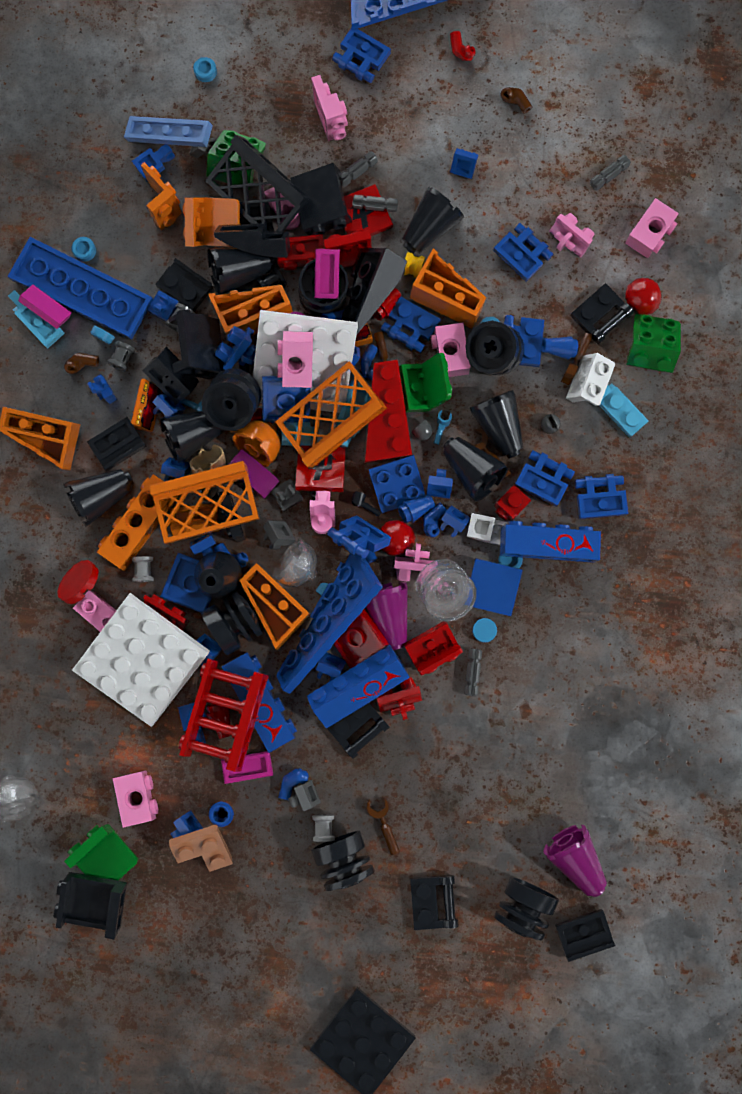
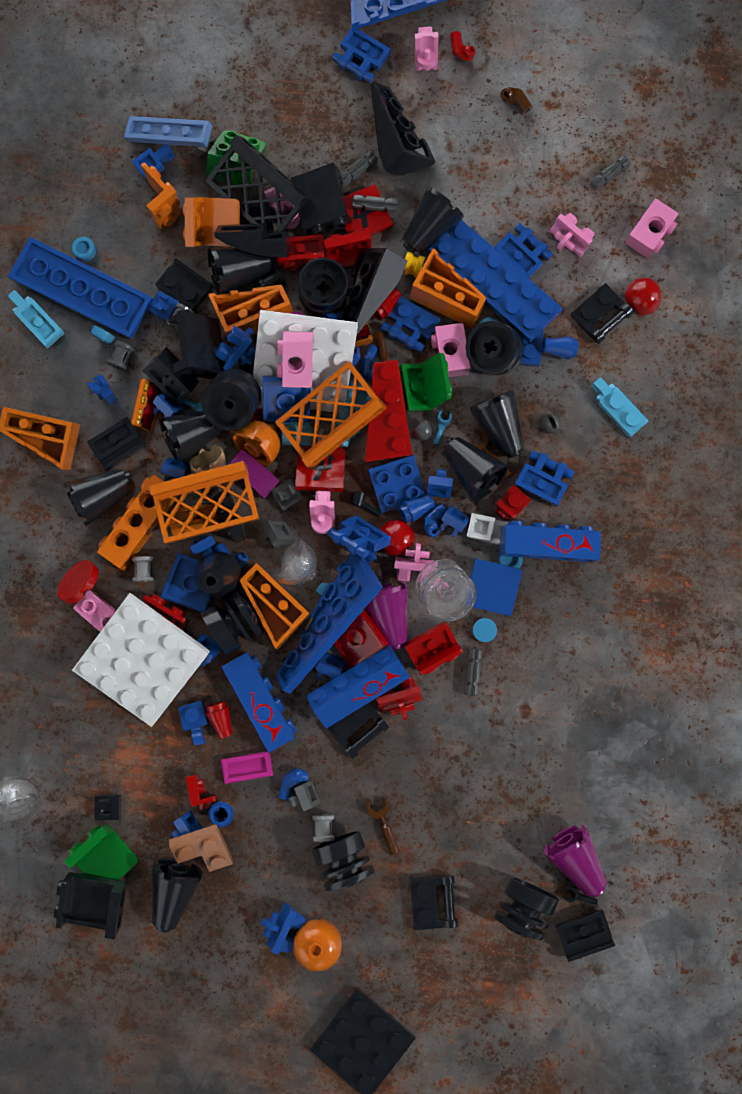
dark pink tile [18,285,72,329] -> none
reddish brown arm [64,353,99,374] -> none
bright pink brick [113,771,158,828] -> none
red fence [179,659,269,772] -> none
dark azure tile [193,57,217,82] -> none
bright pink plate [311,75,348,141] -> none
dark pink tile [315,249,340,299] -> none
blue tile [450,148,478,179] -> none
reddish brown piece [561,333,593,385] -> none
white bracket [566,353,615,406] -> none
blue plate [575,474,628,519] -> none
green bracket [626,314,681,373] -> none
none -> black tile [95,794,121,820]
none -> black cone [152,858,203,932]
none -> red bracket [186,774,218,810]
none -> blue hips [261,903,306,955]
none -> orange cylinder [293,919,342,972]
none -> black wedge [370,81,435,175]
none -> bright pink hips [415,27,438,71]
none -> blue plate [428,220,563,343]
none -> black hand [563,886,598,905]

